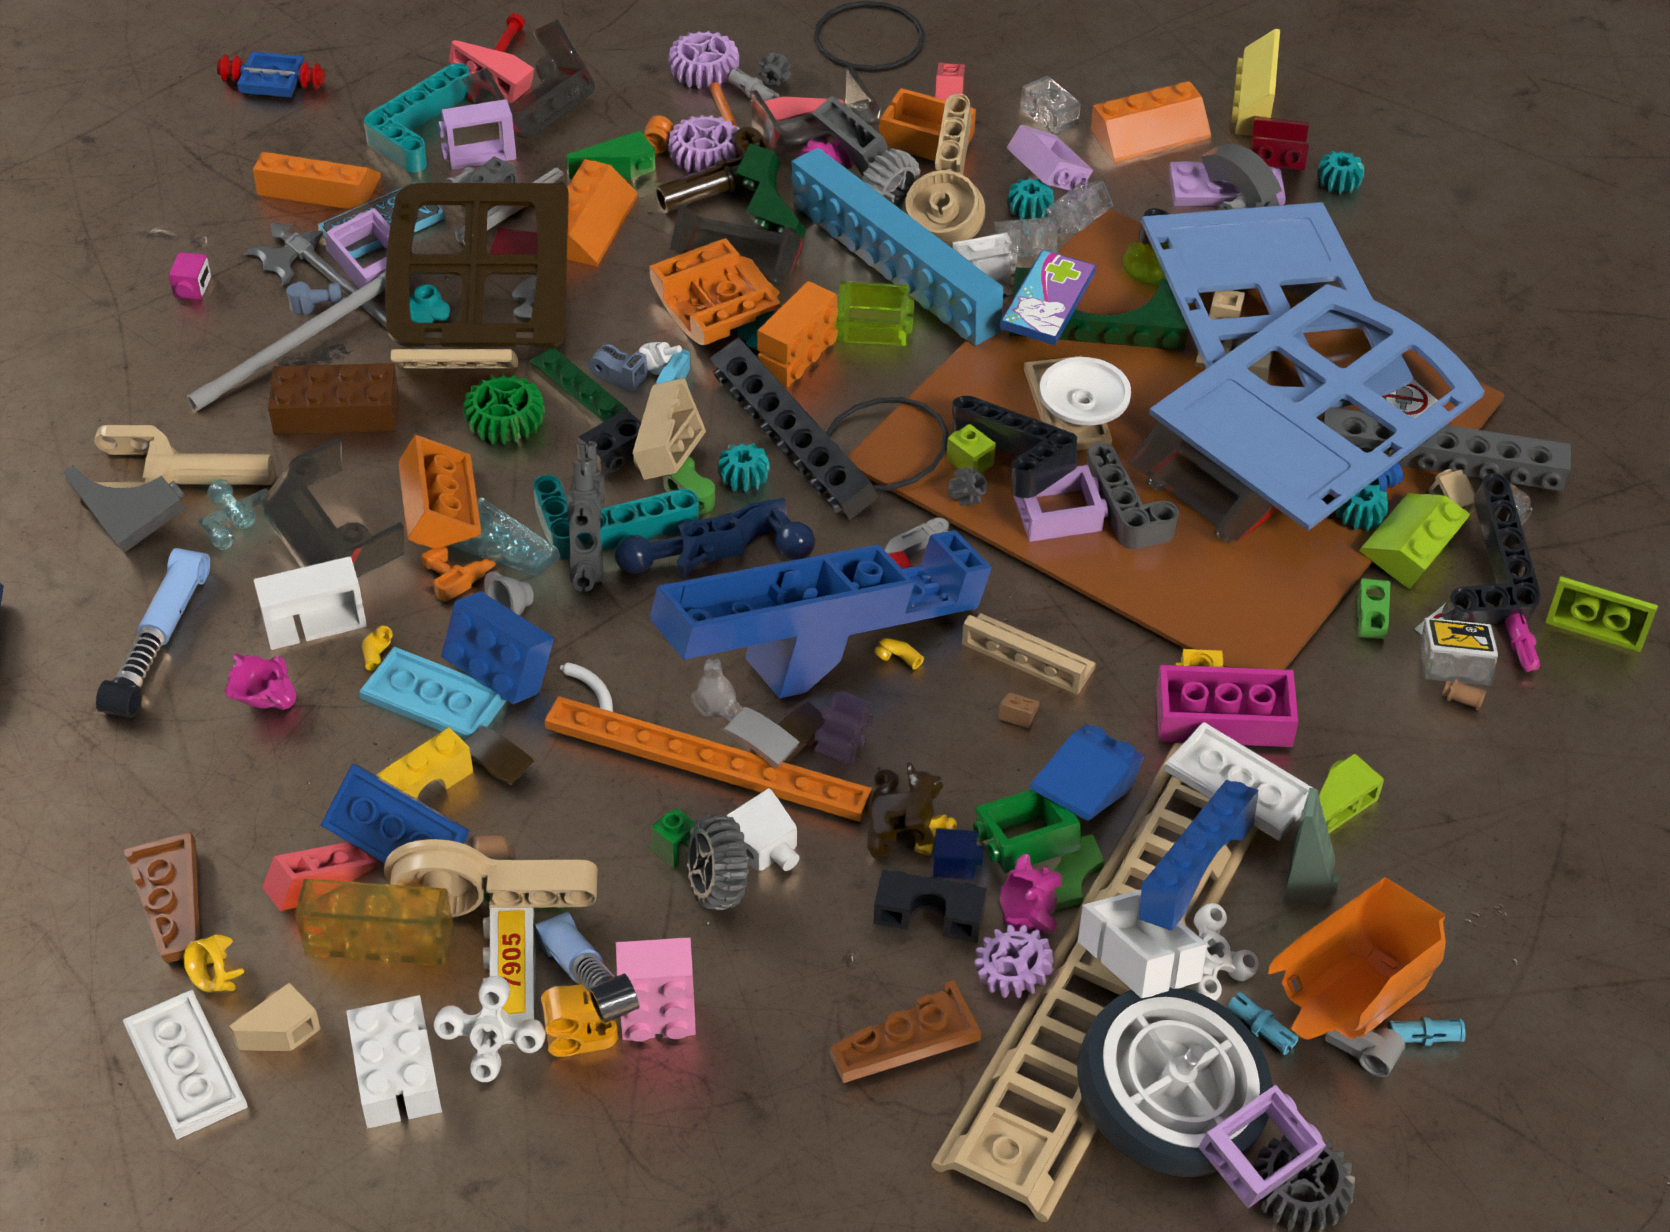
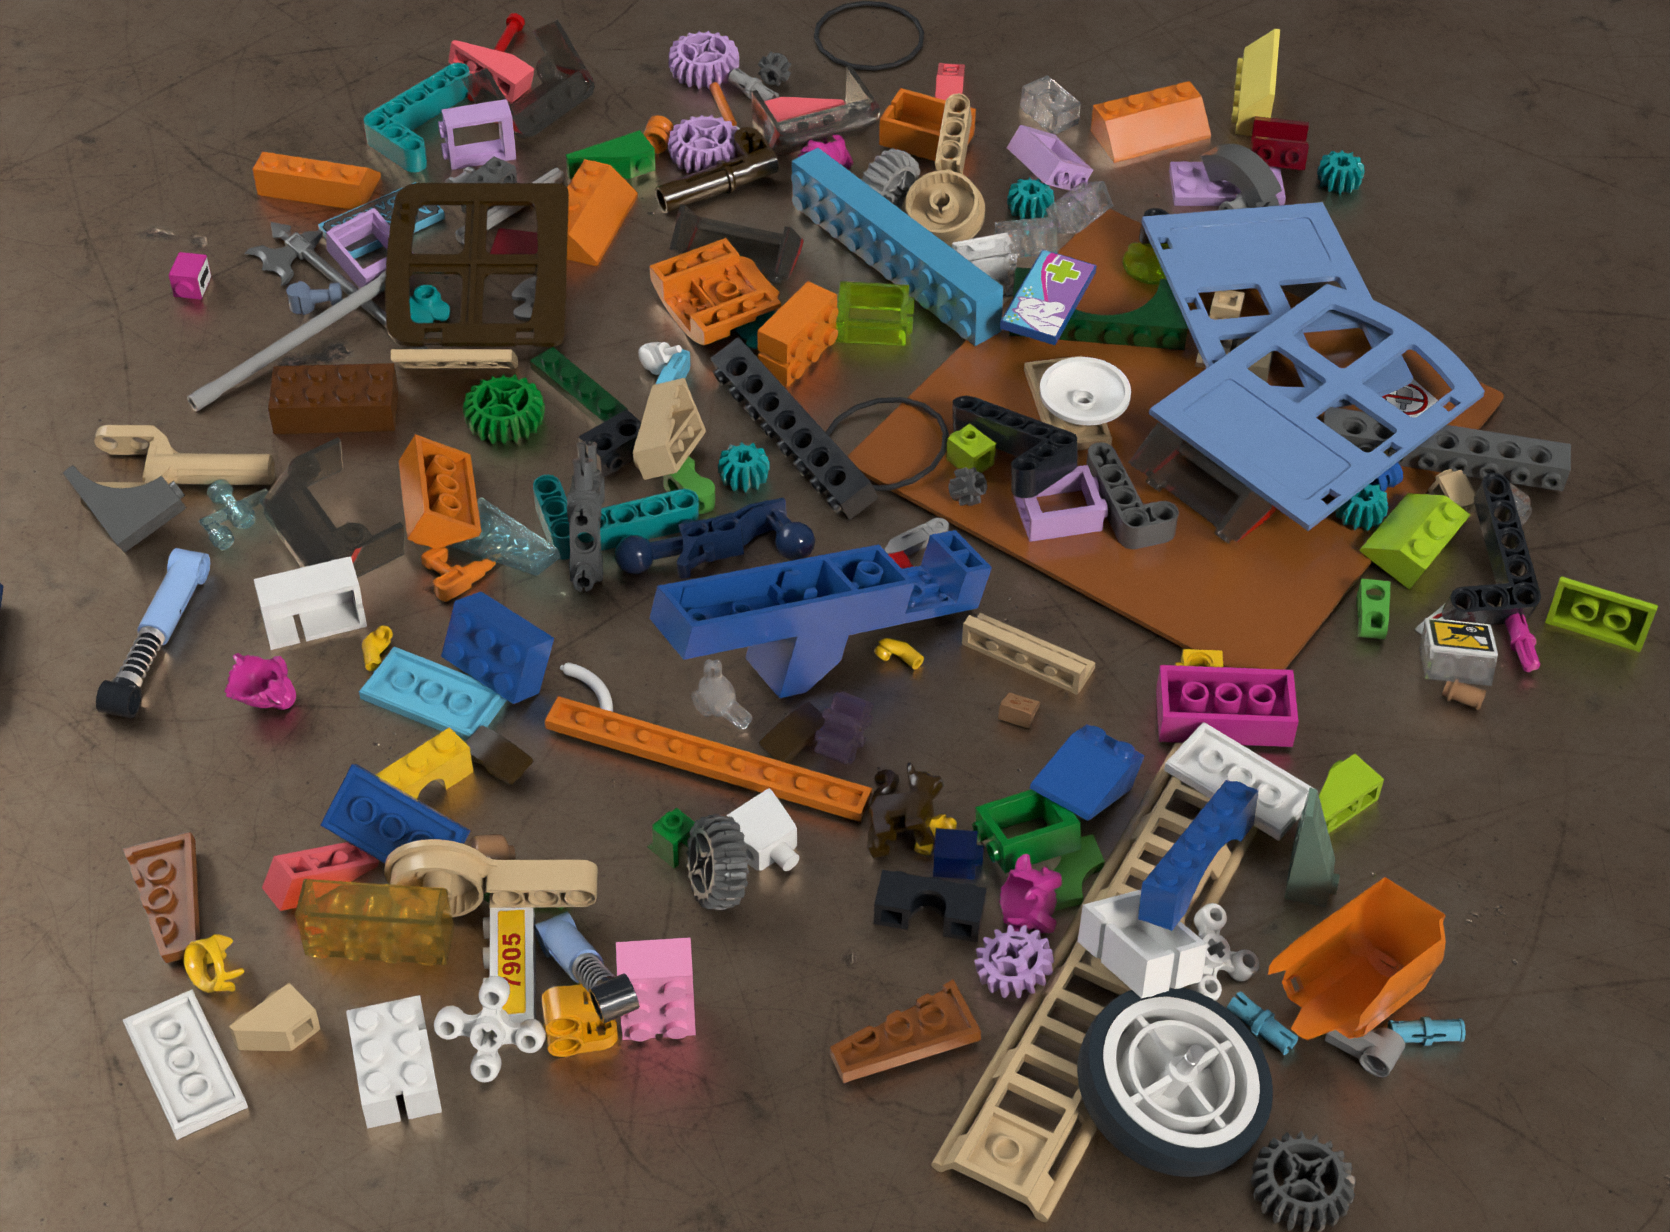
blue plate [217,51,325,97] -> none
light grey piece [484,571,534,616] -> none
sand blue leg [588,344,648,393] -> none
light grey slope [723,706,799,769] -> none
dark green arch [736,143,805,240] -> none
dark grey arch [812,95,889,177] -> none
lavender window [1199,1085,1326,1208] -> none

